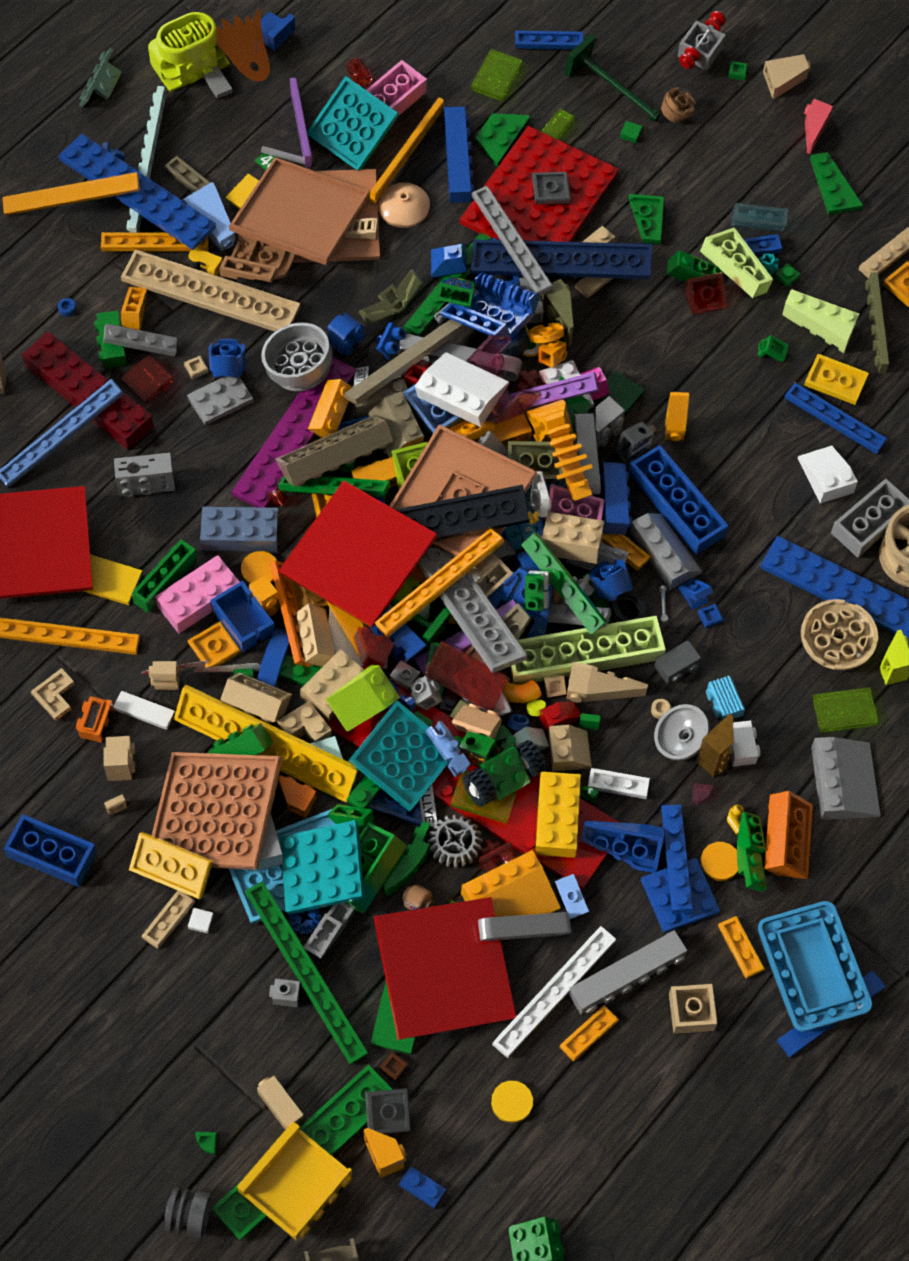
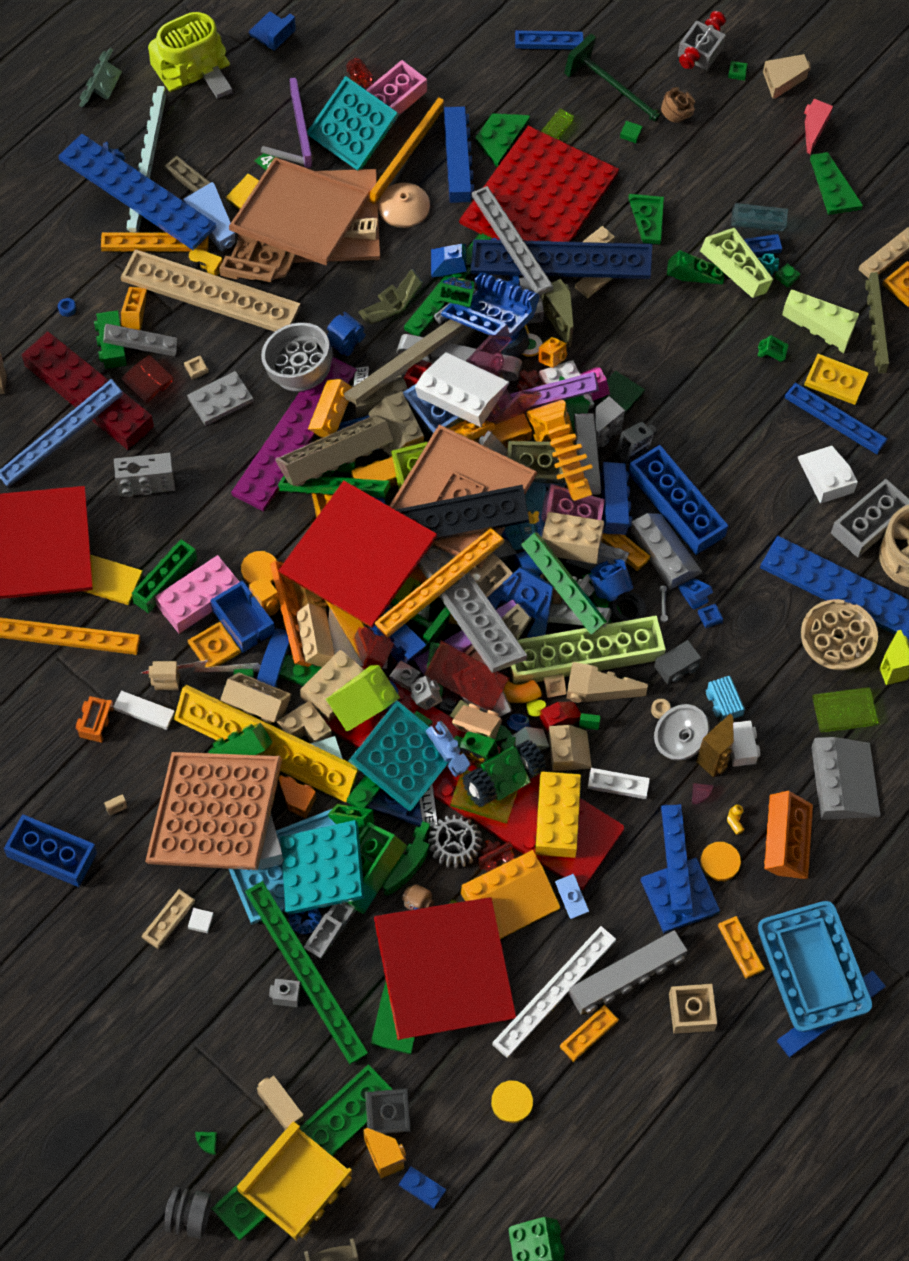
light orange tile [3,172,140,216] -> none
tan plate [31,668,75,721] -> none
tan brick [104,736,135,781] -> none
yellow tile [129,832,213,899] -> none
orange piece [197,8,270,82] -> none
sand blue brick [200,507,279,552] -> none
blue brick [208,339,246,378] -> none
clear red plate [268,489,287,507] -> none
blue hips [376,322,406,360] -> none
reddish brown tile [380,1052,409,1082] -> none
blue tile [398,694,416,712] -> none
clear neon green tile [471,49,522,101] -> none
light grey beam [478,912,572,941] -> none
green hips [525,571,549,611] -> none
light orange tile [528,323,565,343] -> none
white wing [529,471,551,517] -> none
dark grey tile [532,172,571,205] -> none
green tile [580,786,599,804] -> none
blue wedge [581,821,664,873] -> none
light orange slope [665,392,689,441] -> none
clear red slope [685,272,727,314] -> none
green slope [737,812,767,892] -> none

